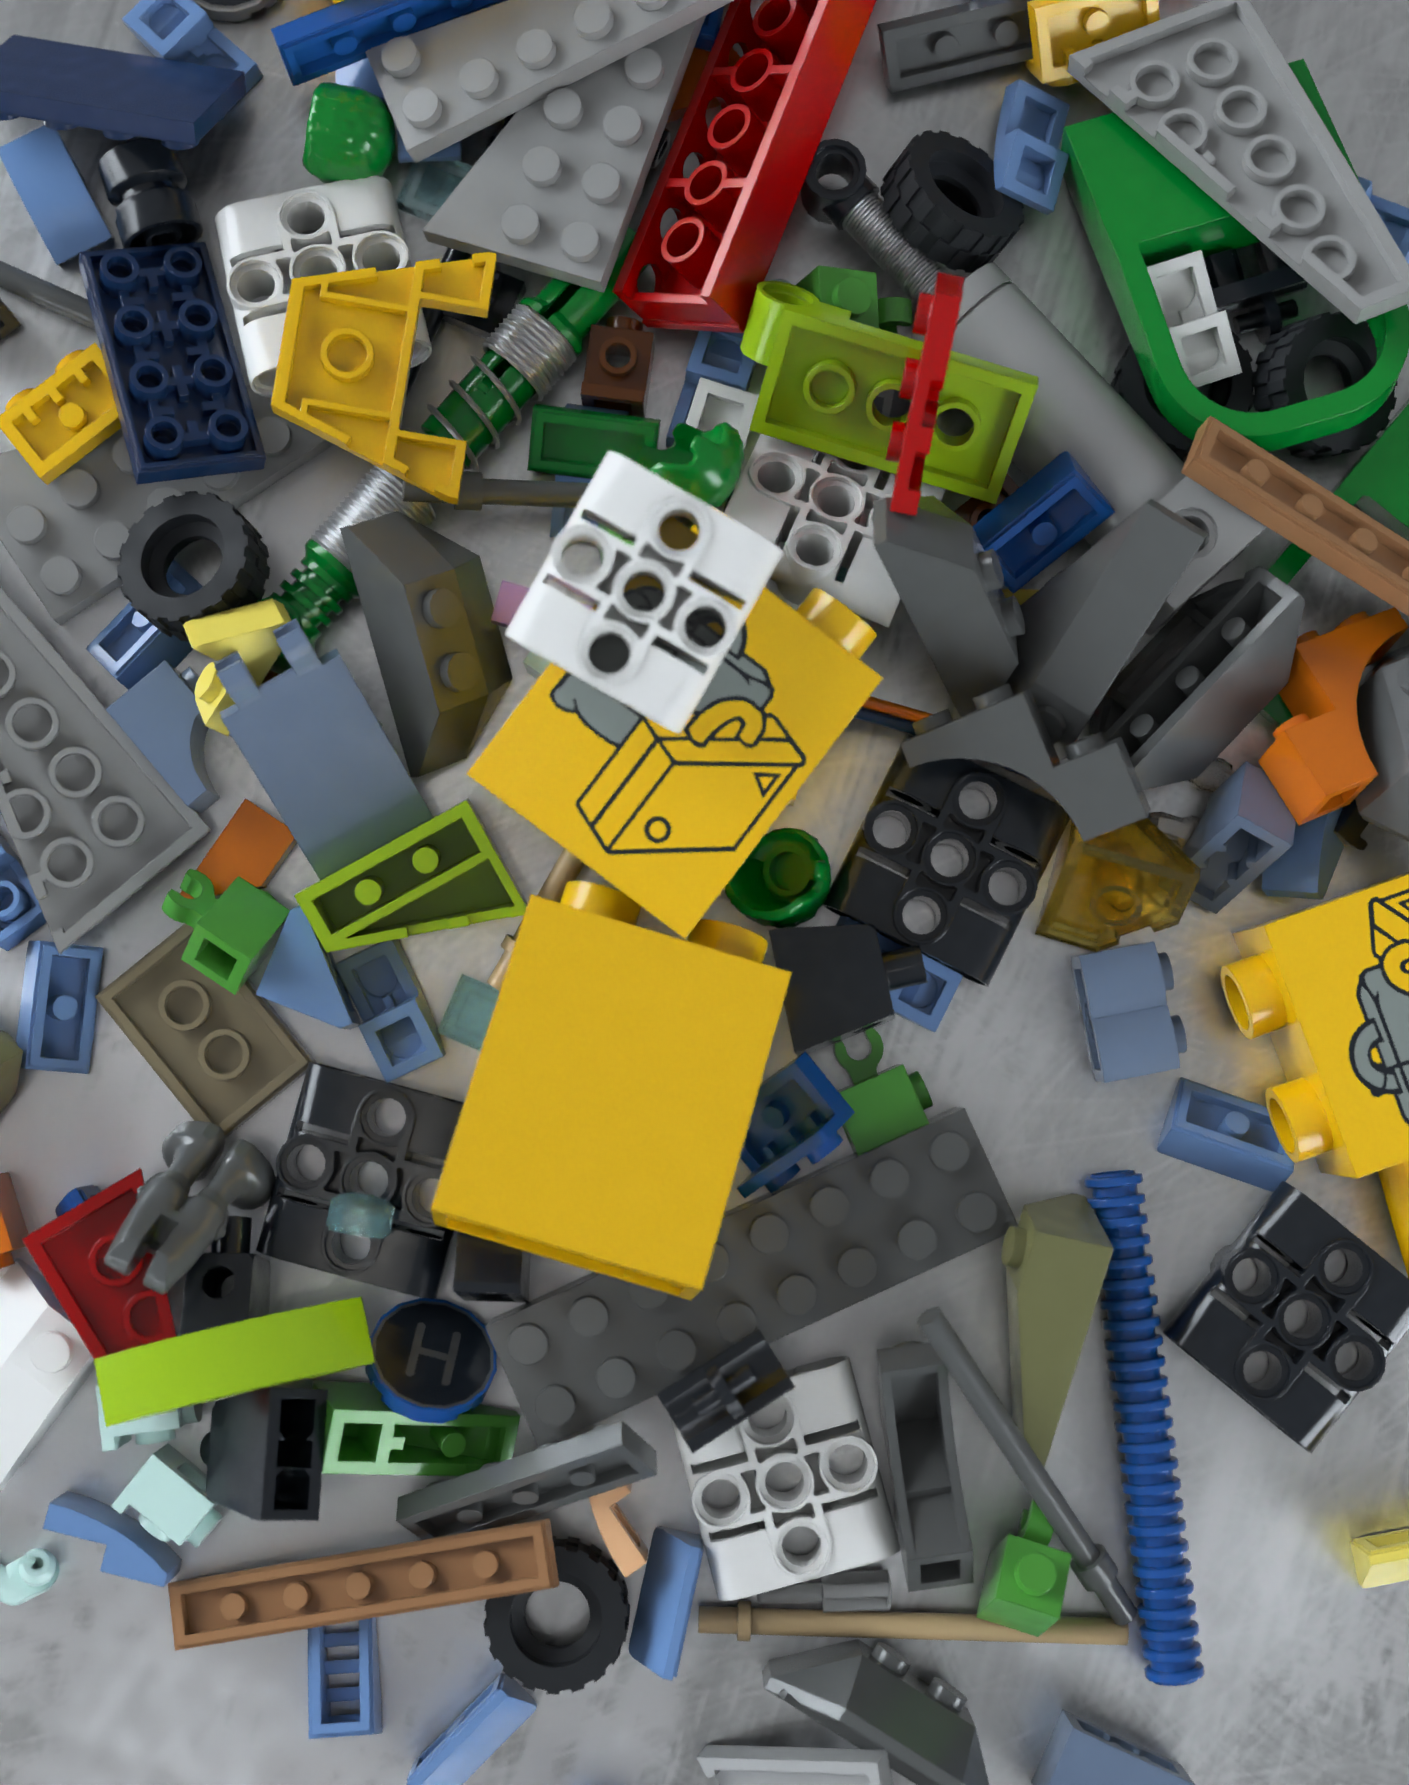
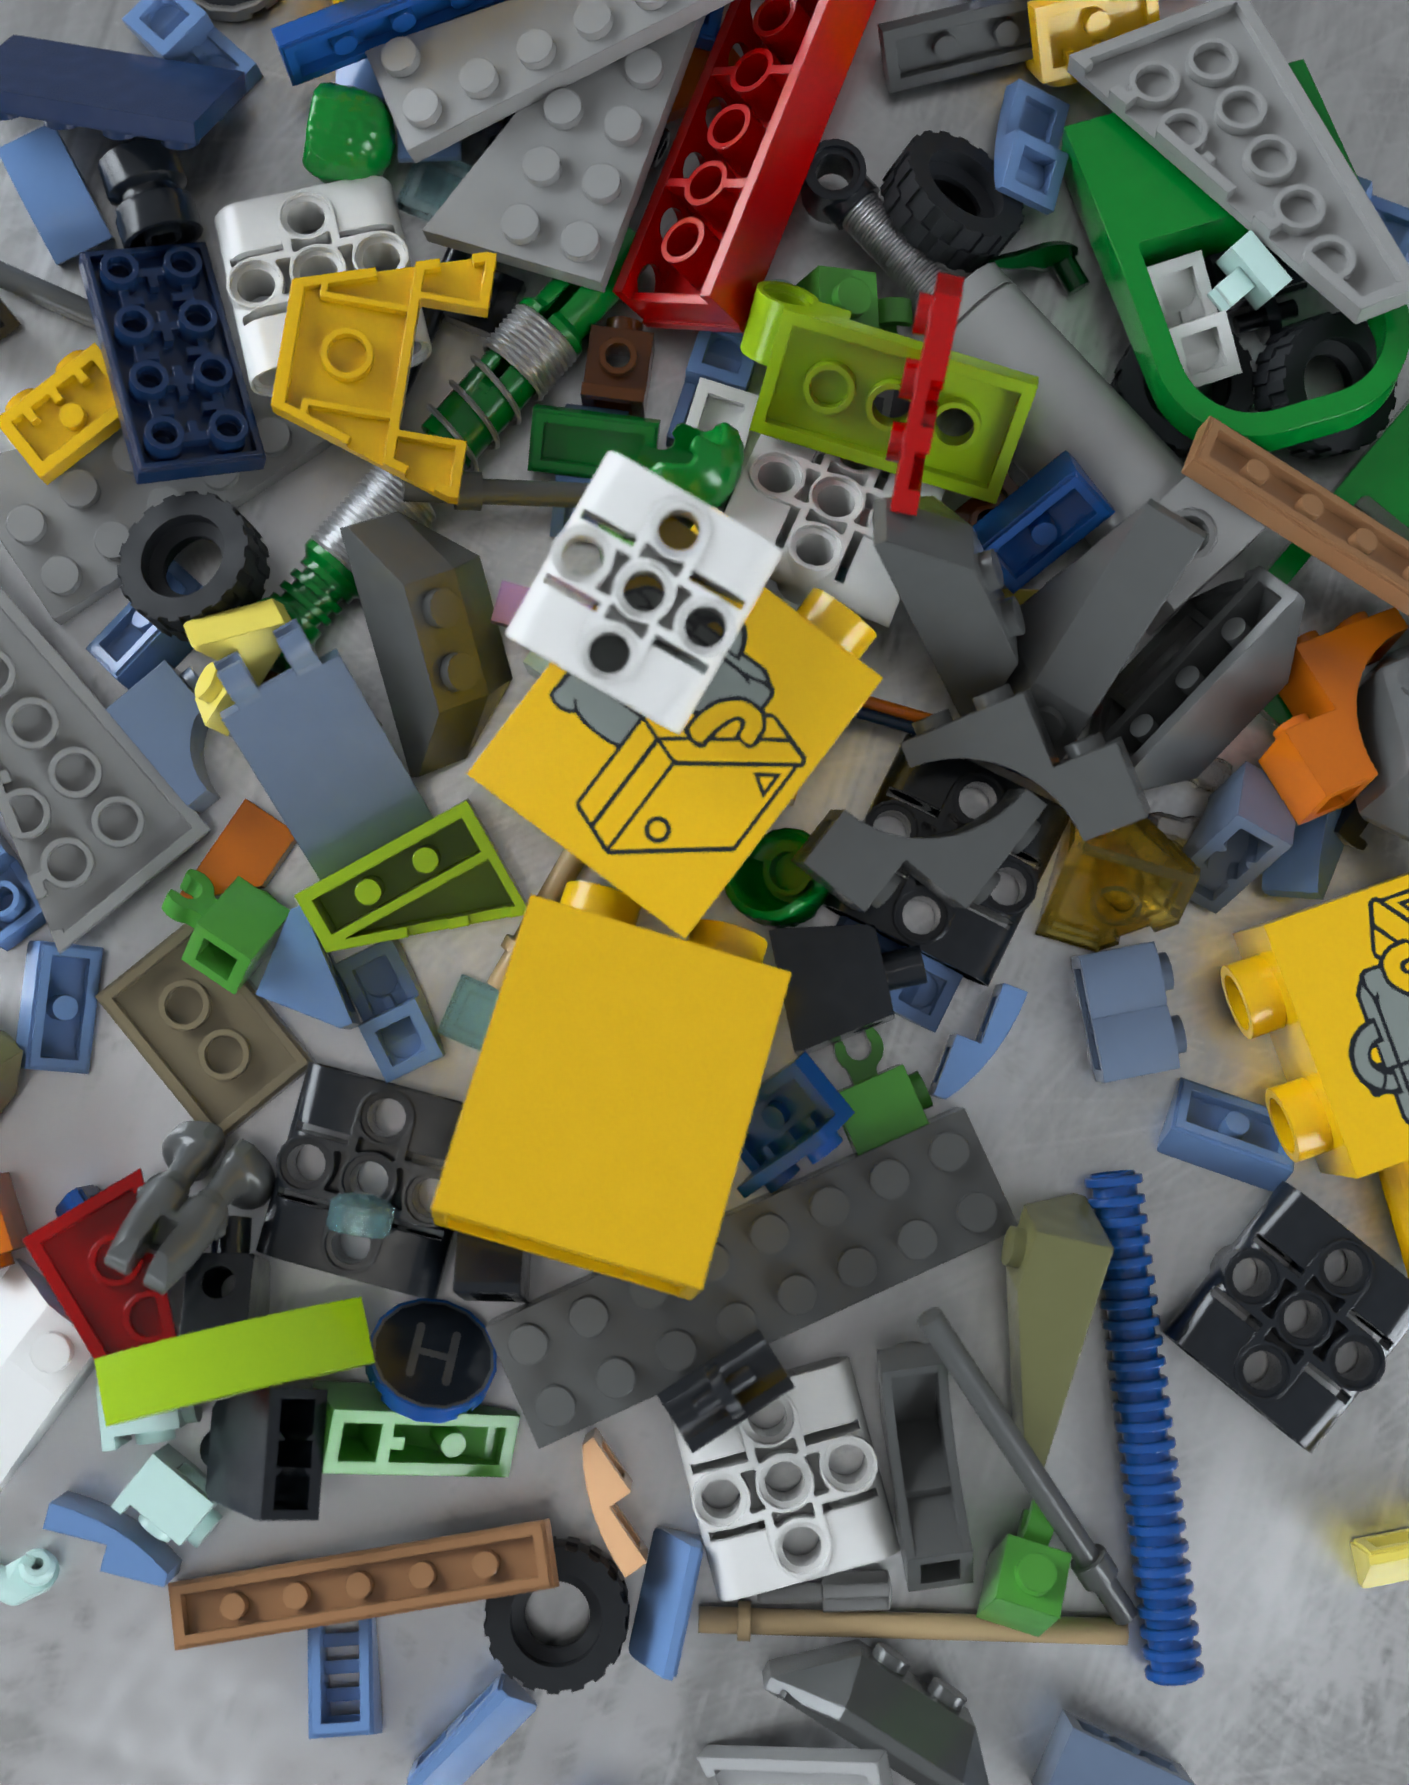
dark grey plate [396,1421,657,1540] -> none
none -> dark grey arch [791,788,1047,912]
none -> medium blue slope [928,983,1028,1099]
none -> dark green bar [989,241,1090,296]
none -> light aqua tile [1207,230,1293,311]

